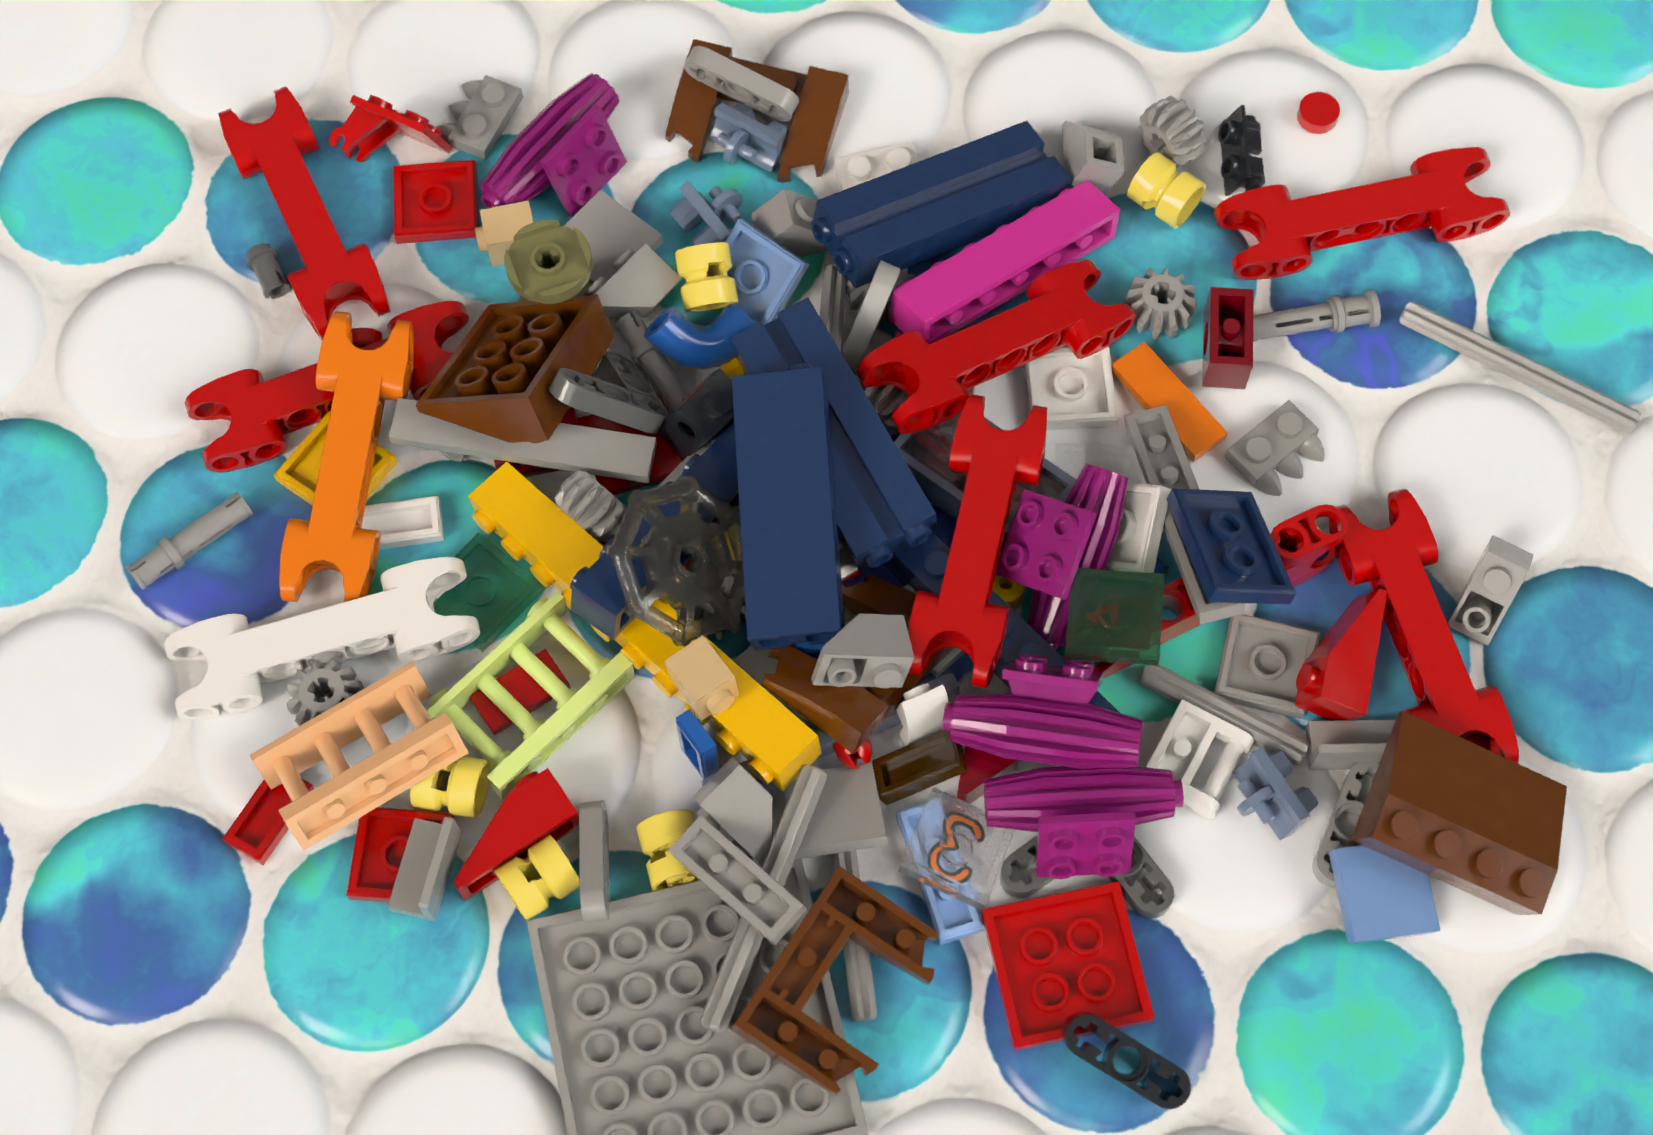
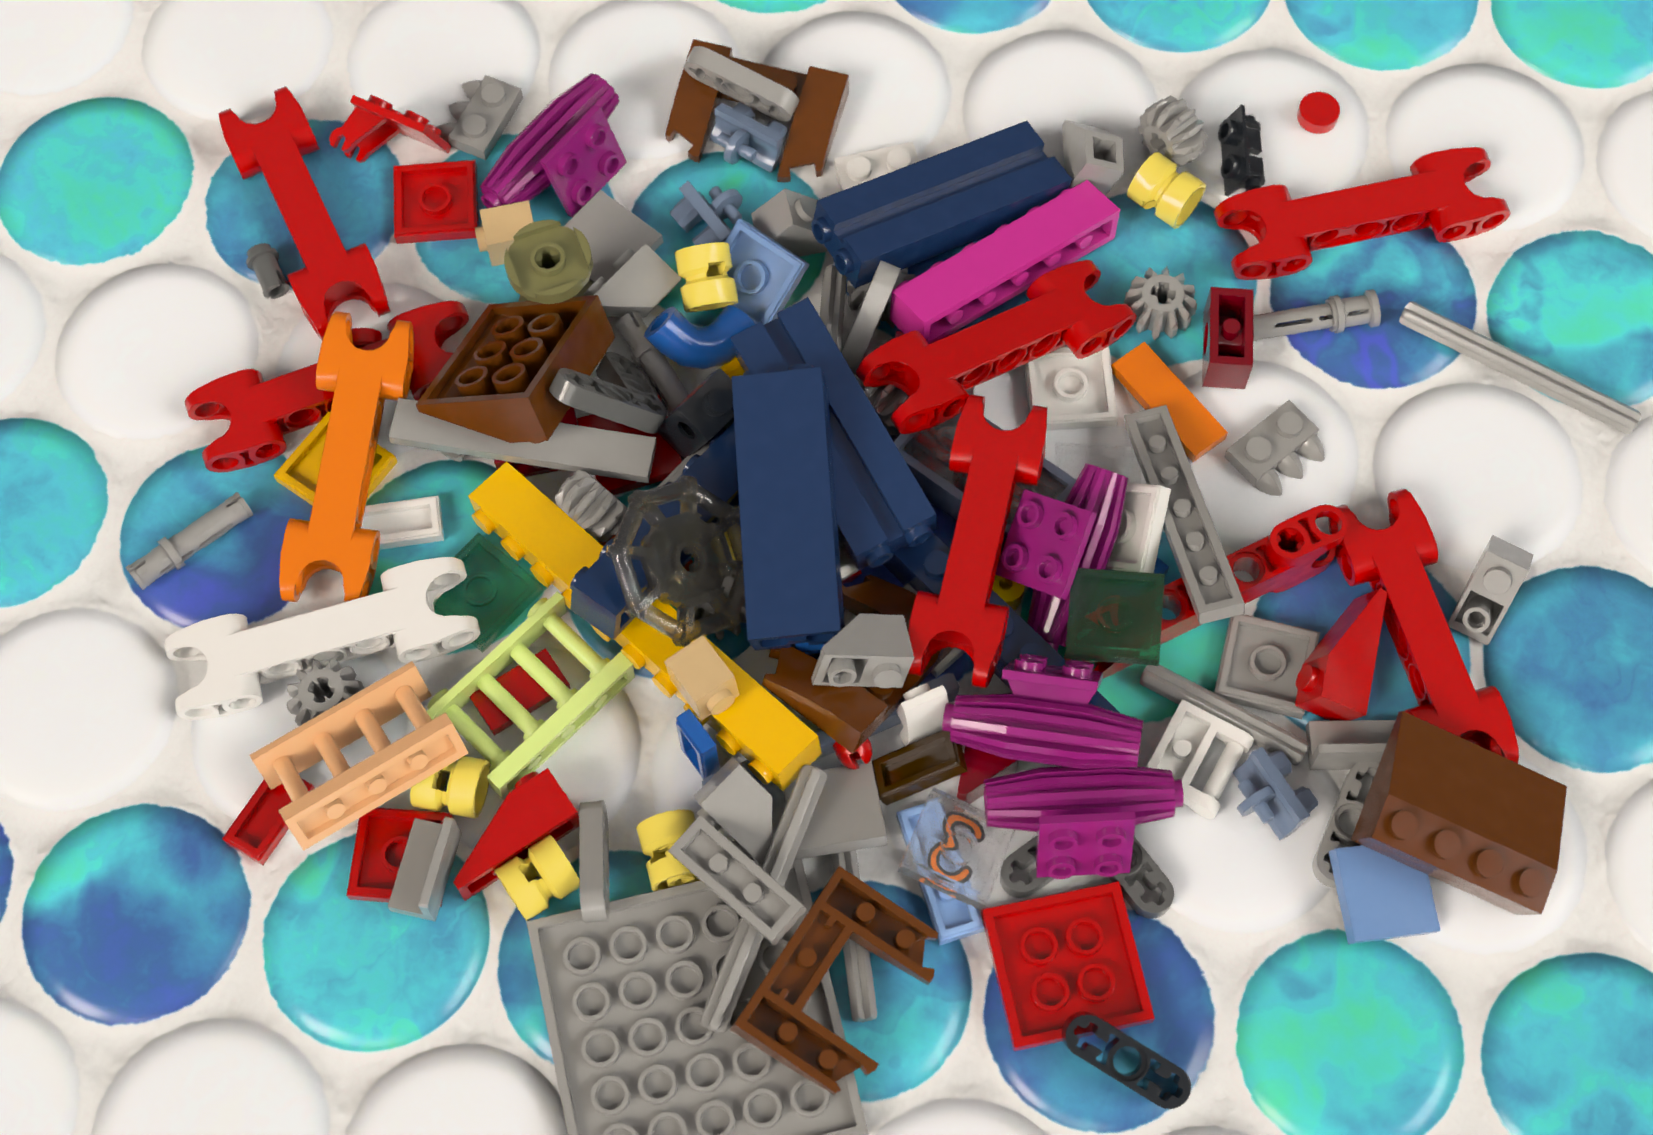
dark blue tile [1166,488,1296,604] -> none

